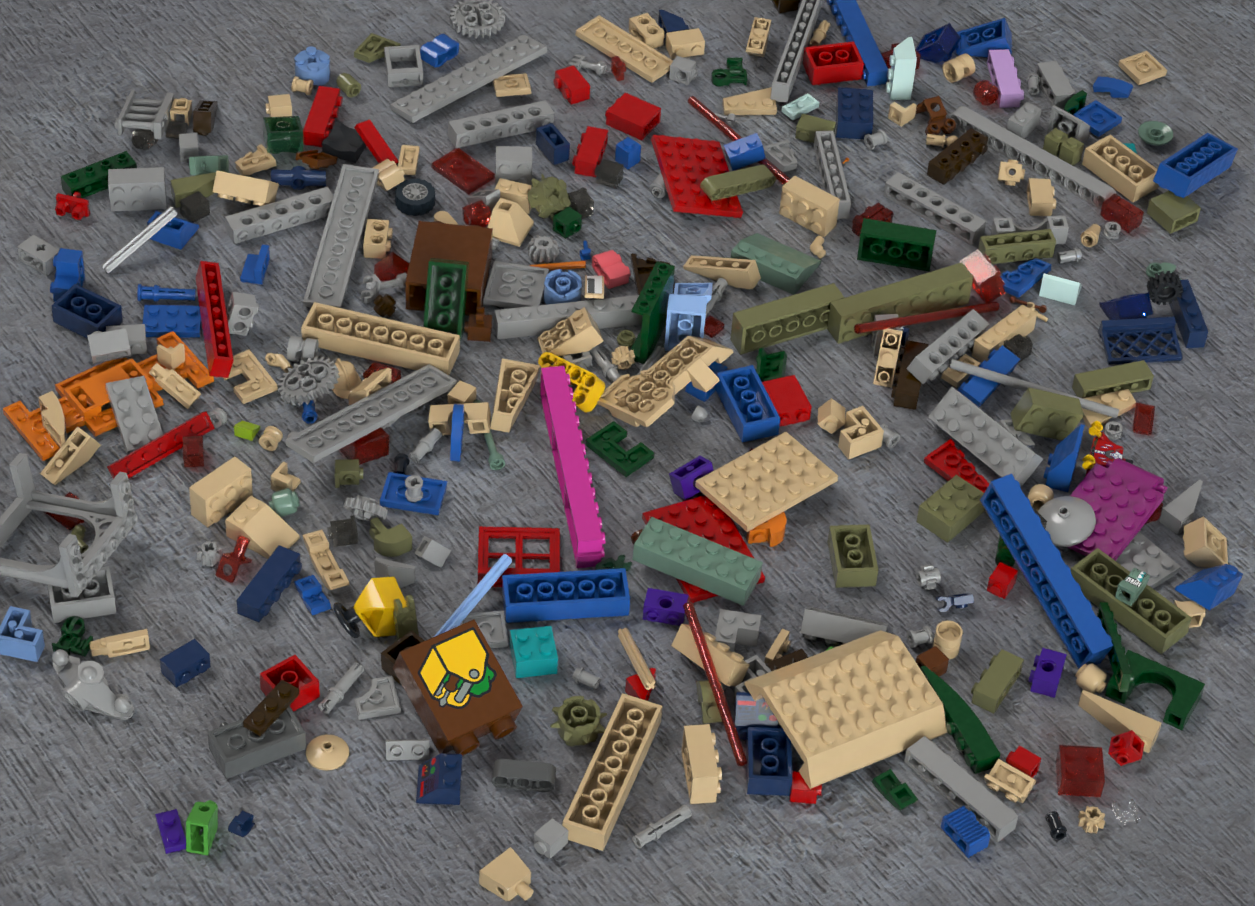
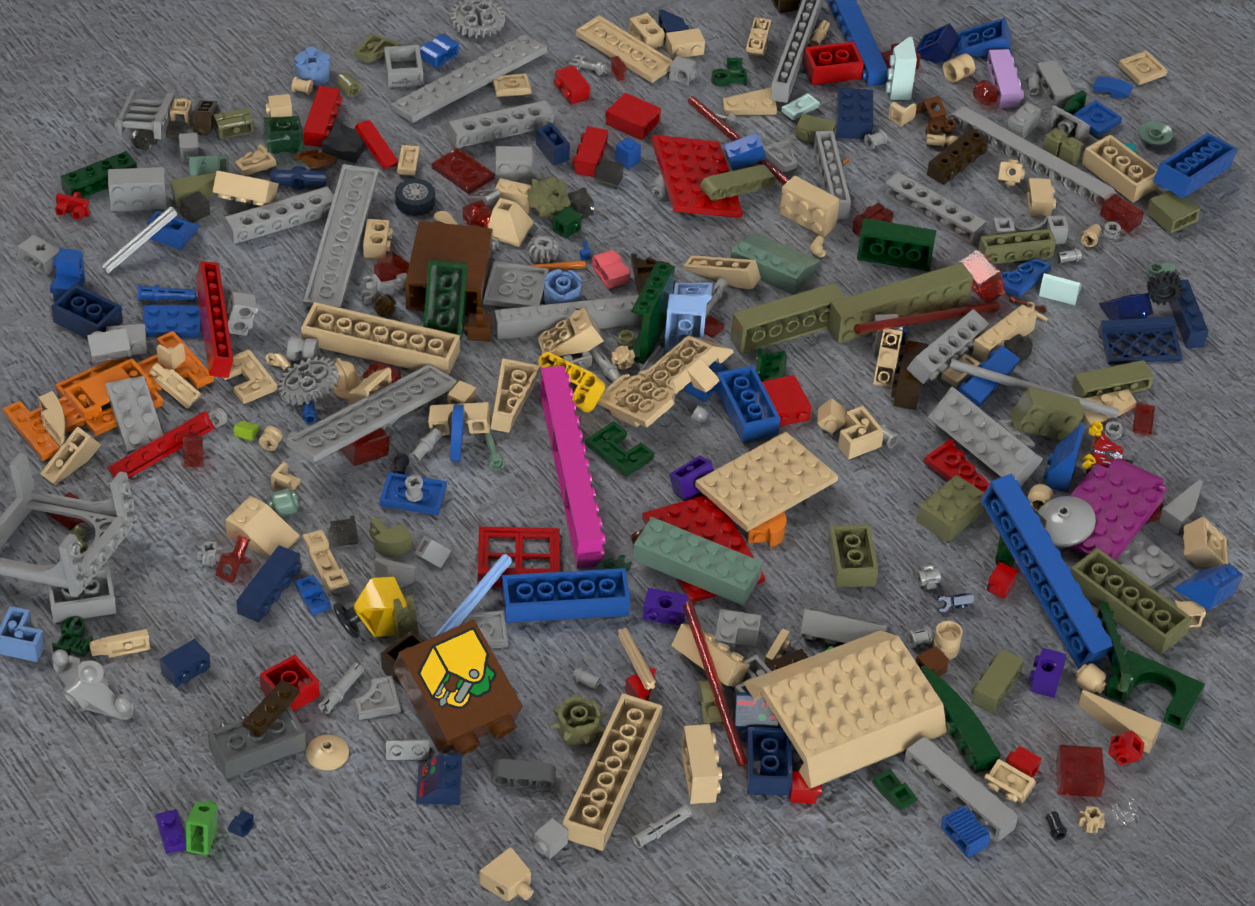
tan brick [189,457,253,528] -> none
blue panel [240,245,270,284] -> none
olive brick [335,459,363,488] -> none
light grey gear [343,495,388,521] -> none
tan brick [372,159,405,191] -> none
teal brick [510,626,558,678] -> none
slope [584,275,604,299] -> none
sand green leg [1115,568,1150,606] -> none
none -> olive brick [213,108,254,140]

